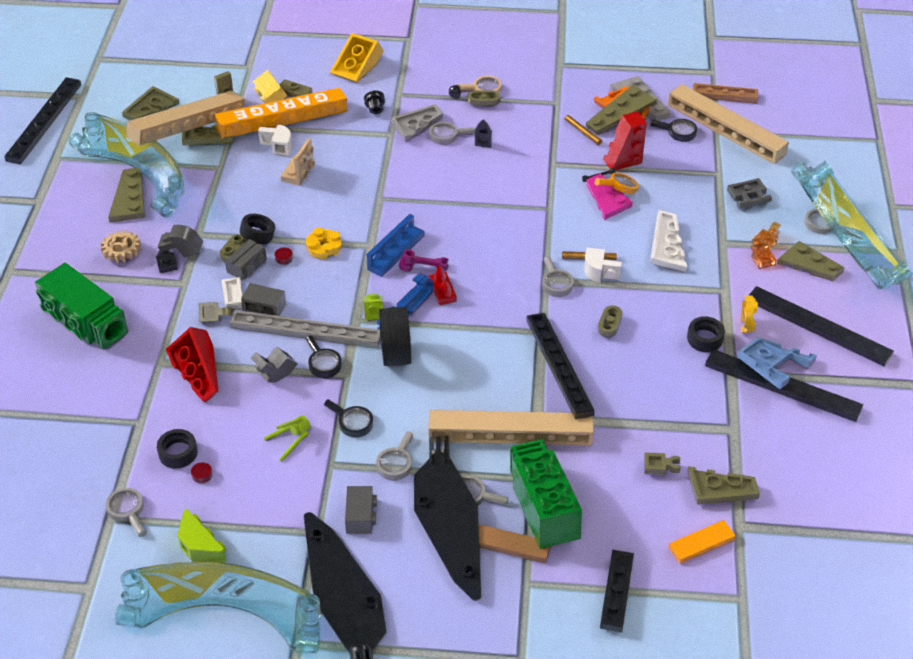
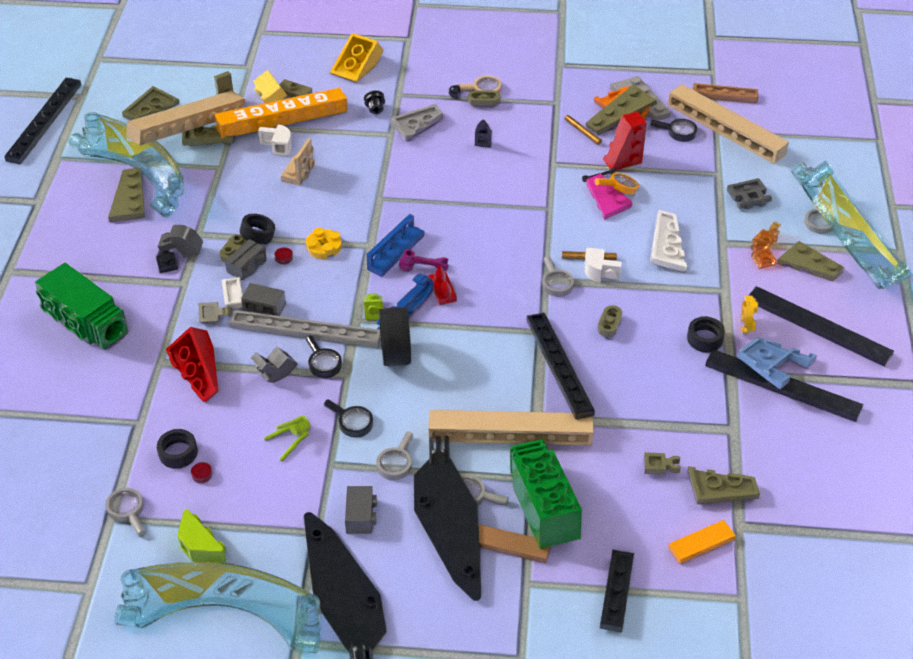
tan gear [100,230,141,263] -> none
piece [429,122,476,145] -> none

